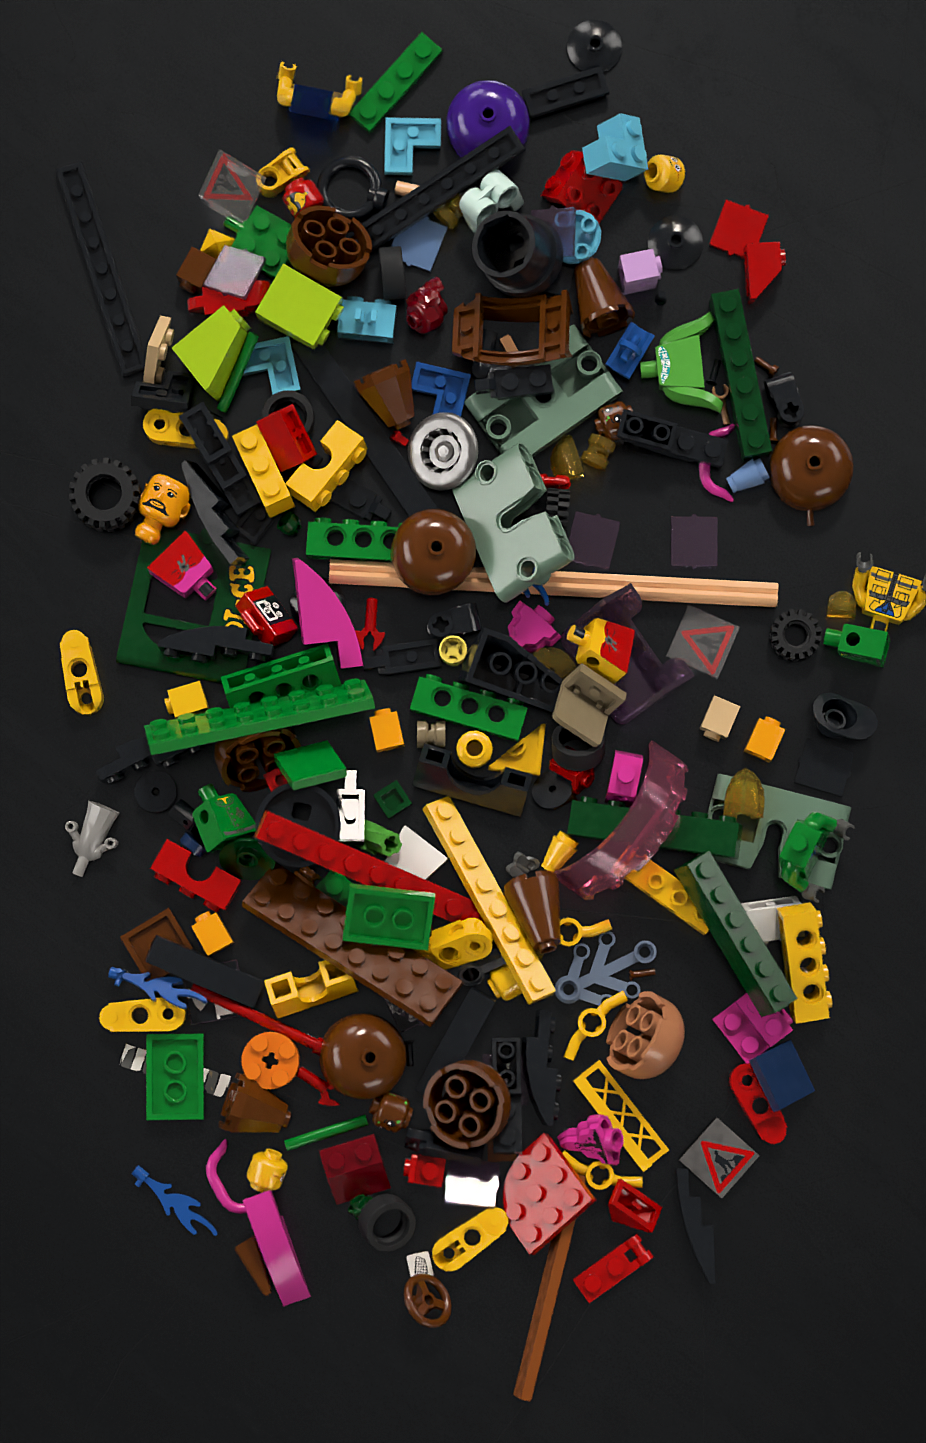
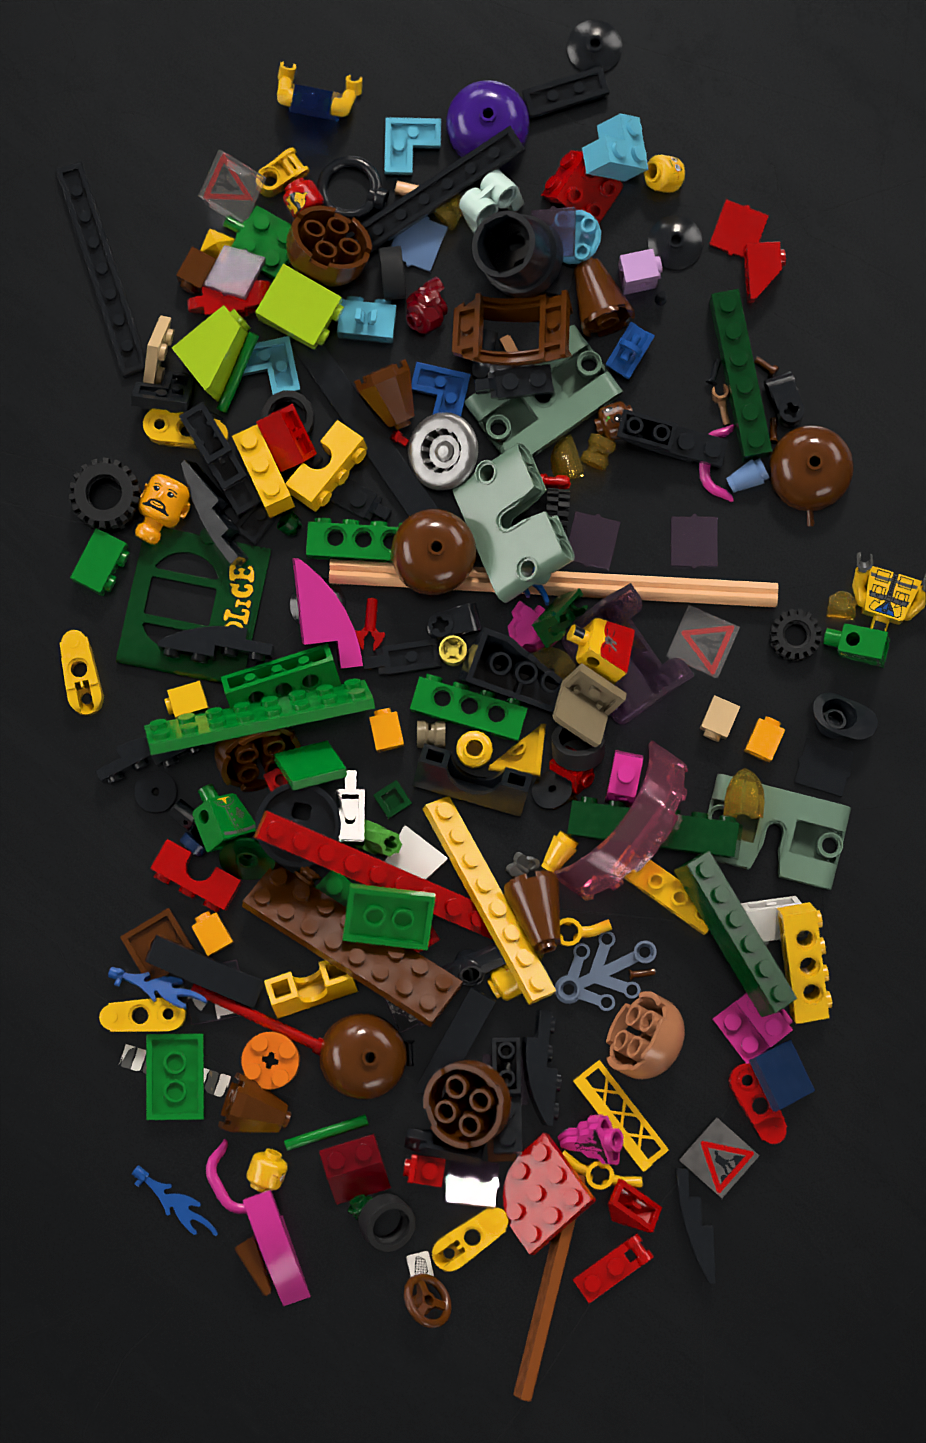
light grey piece [65,801,120,877] -> none
torso [147,531,217,600] -> none
red piece [236,586,298,646] -> none
red bar [296,1067,345,1106] -> none
green plate [349,32,443,133] -> none
reddish brown head [369,1092,413,1133] -> none
yellow piece [413,918,493,970] -> none
yellow piece [563,991,628,1061] -> none
bright green torso [640,312,724,413] -> none
green torso [779,812,855,903] -> none
none -> green brick [70,528,130,596]
none -> dark green hinge [532,588,589,648]

